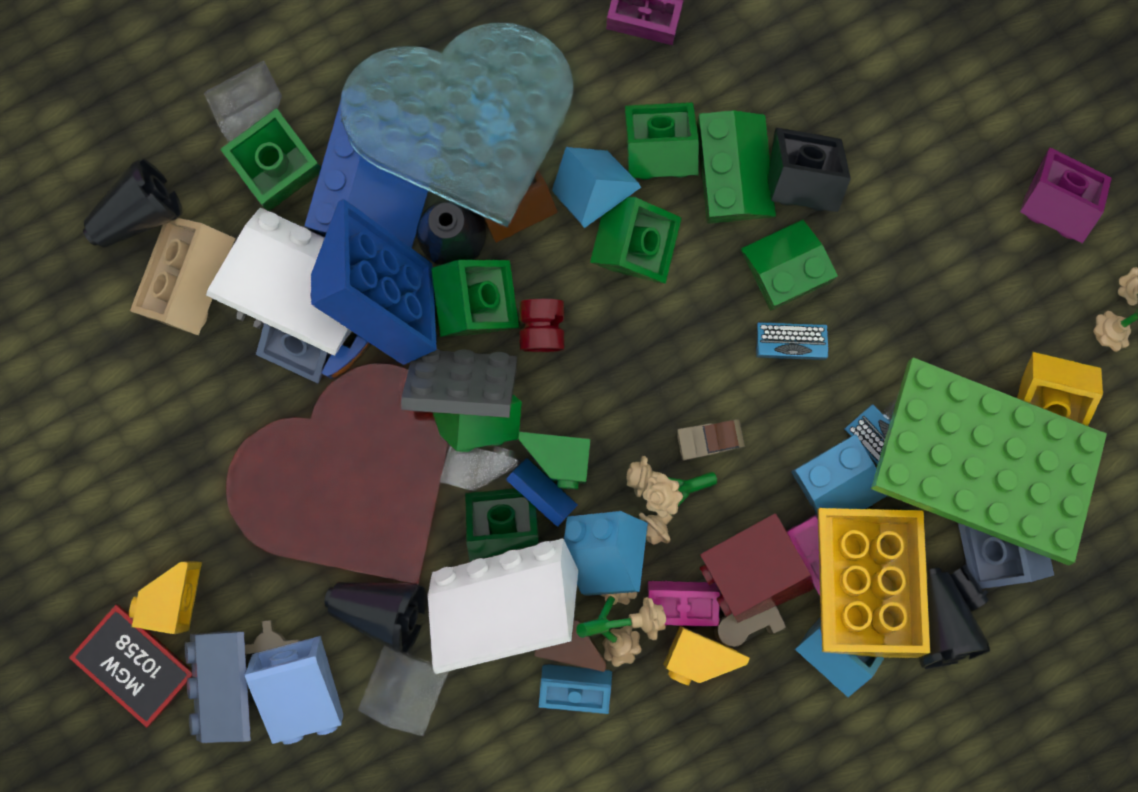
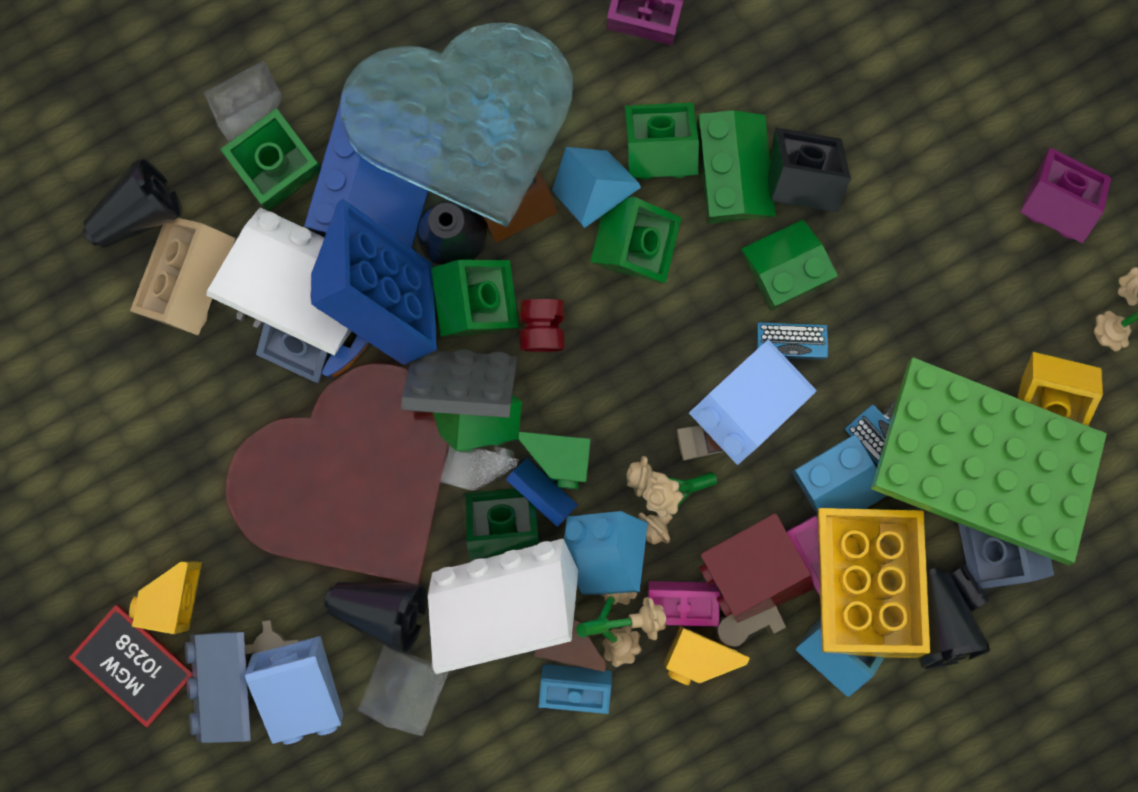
none -> light blue slope [689,339,817,465]

